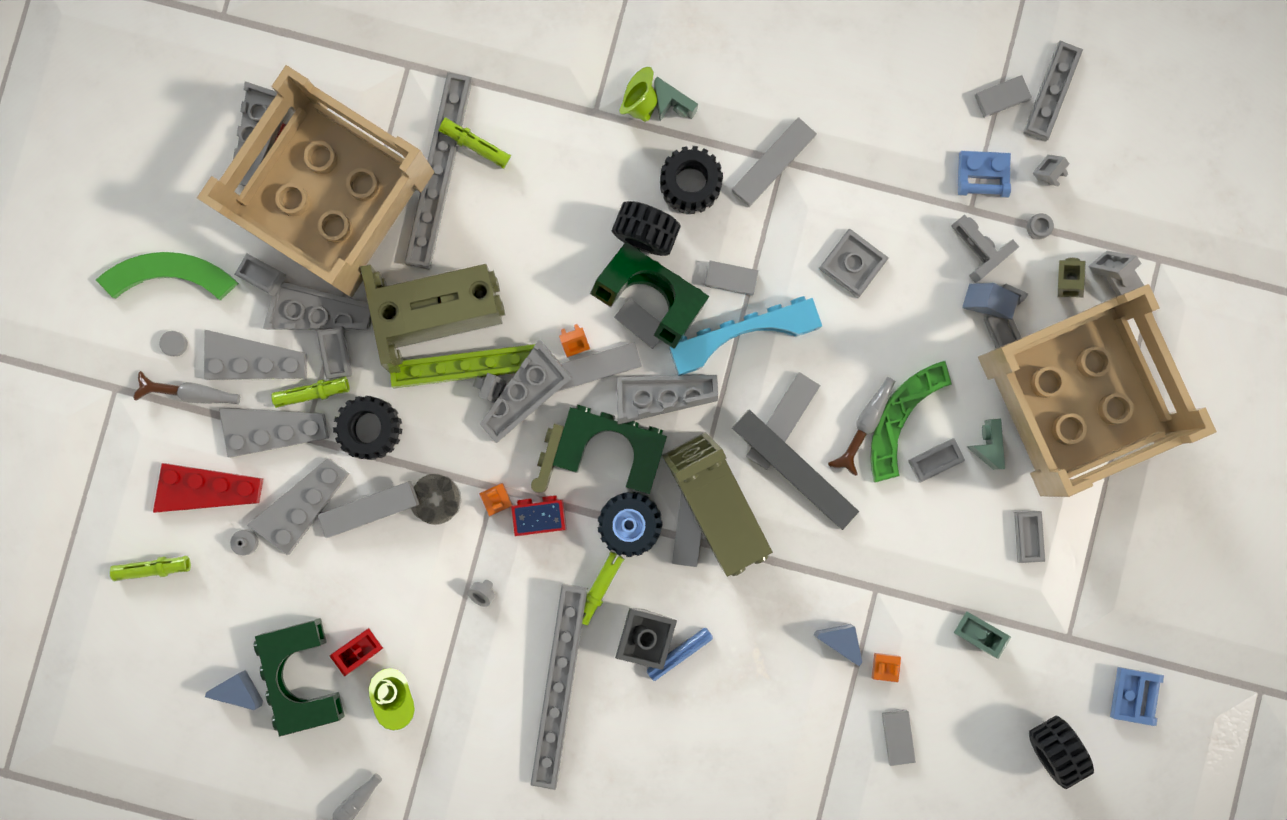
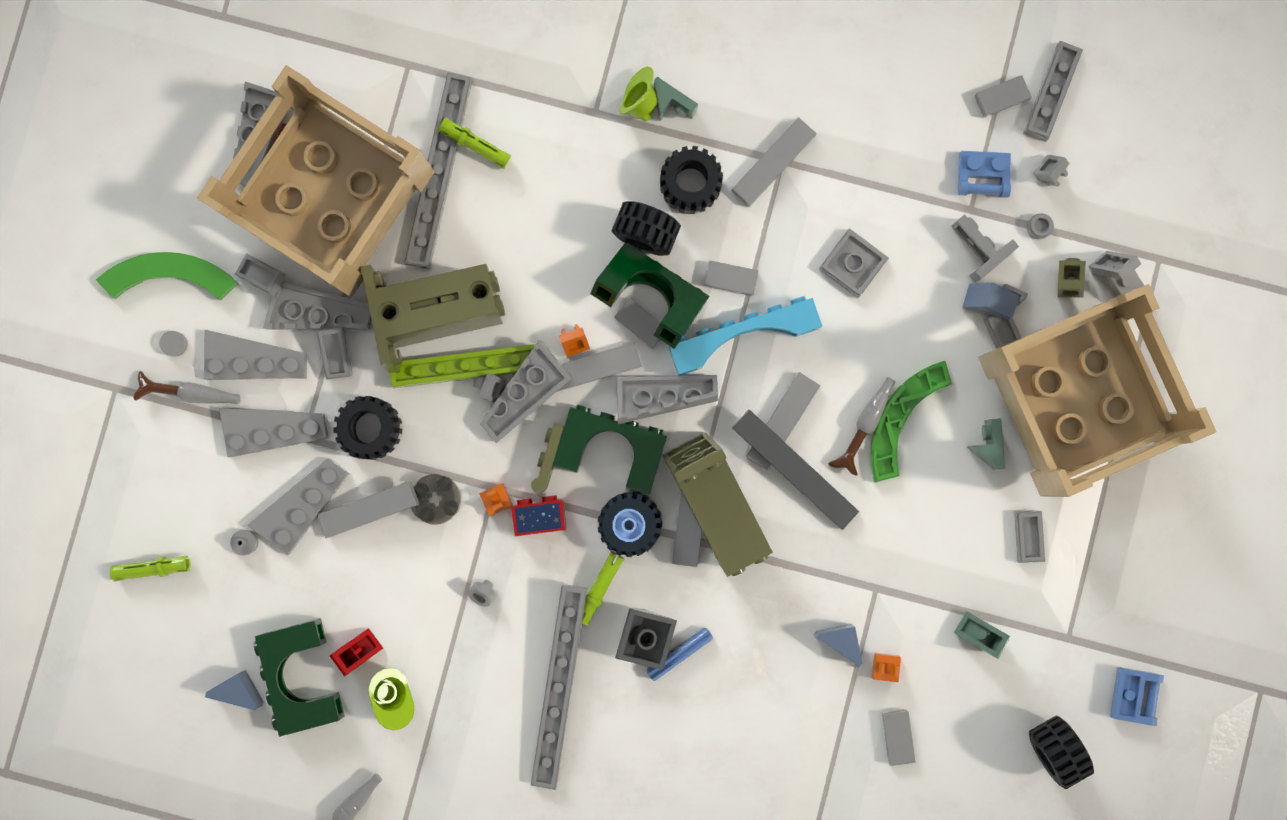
red wing [153,463,263,513] -> none
lime pin [271,376,350,408] -> none
light grey tile [908,438,965,482] -> none

